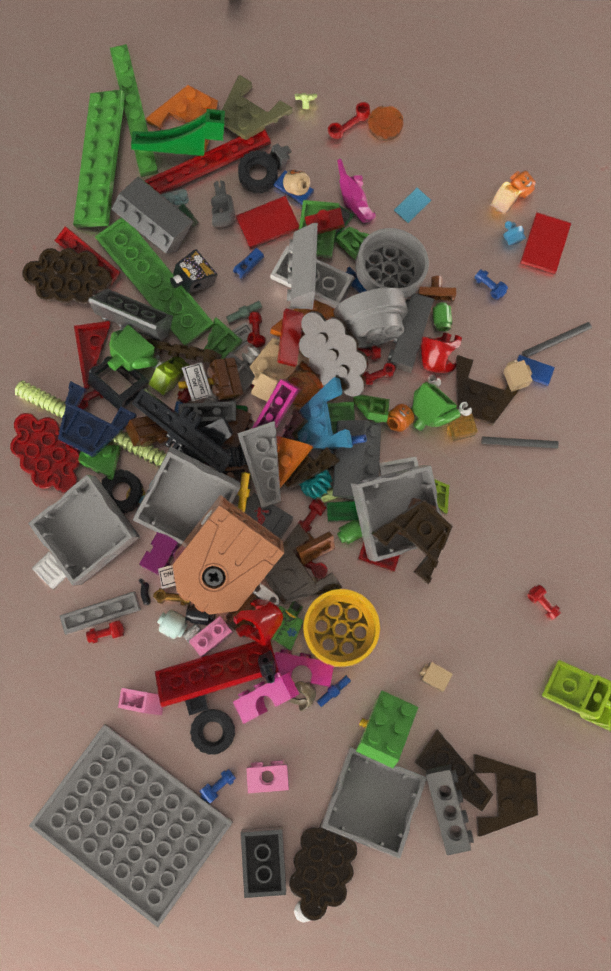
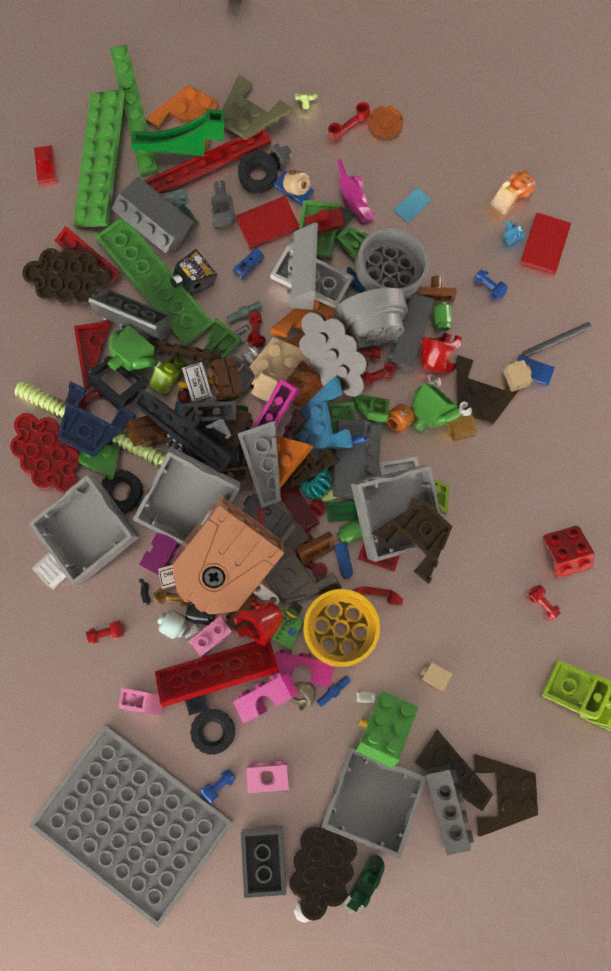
light grey tile [60,591,141,635] -> none
yellow bar [237,472,250,512] -> none
black piece [258,650,276,683] -> none
red tile [277,308,304,367] -> none
dark grey bar [481,436,559,449] -> none
none -> red tile [34,145,57,184]
none -> dark red tile [280,483,320,532]
none -> blue bar [334,543,353,579]
none -> dark green connector [344,854,385,913]
none -> red bar [352,586,403,605]
none -> white piece [357,691,375,703]
none -> red bracket [543,526,595,578]

